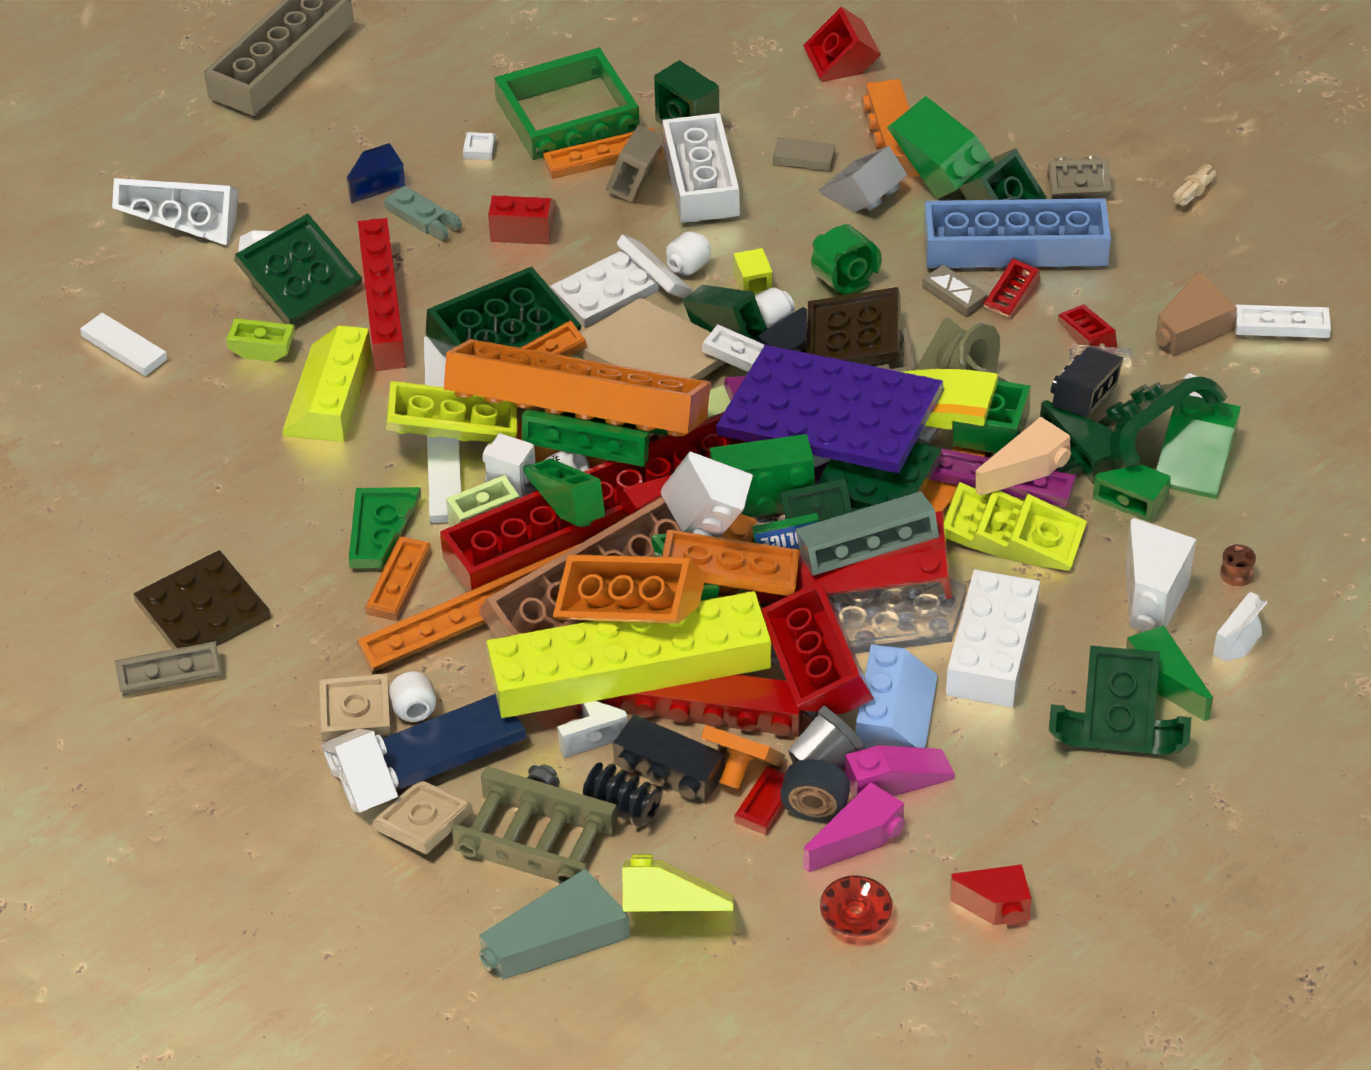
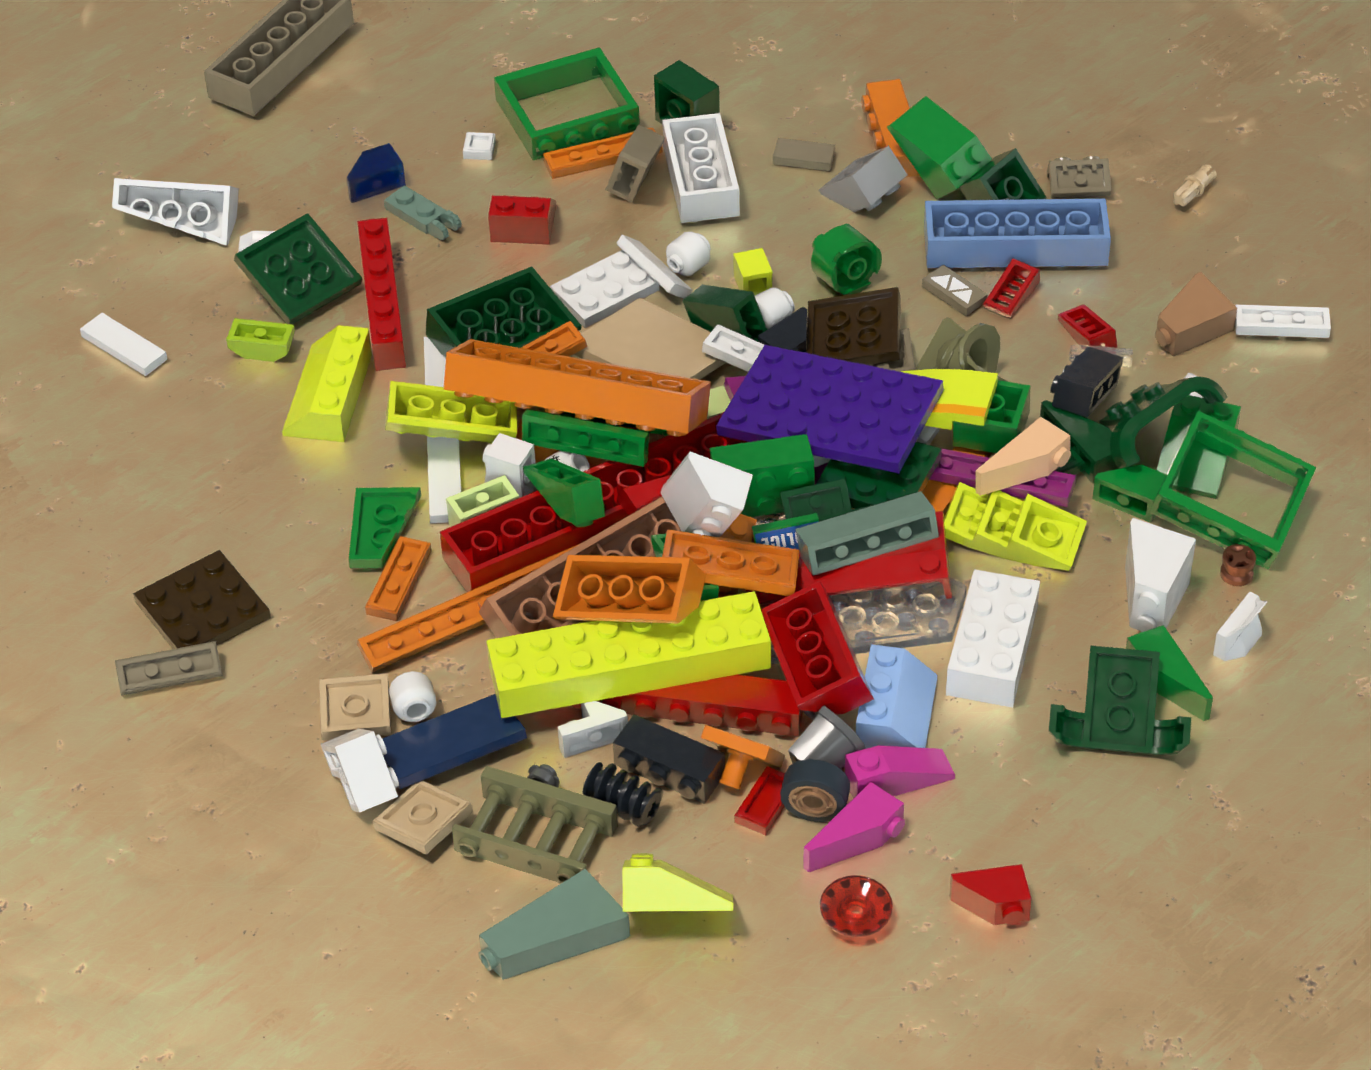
red slope [803,6,881,82] -> none
none -> green window [1149,411,1316,570]

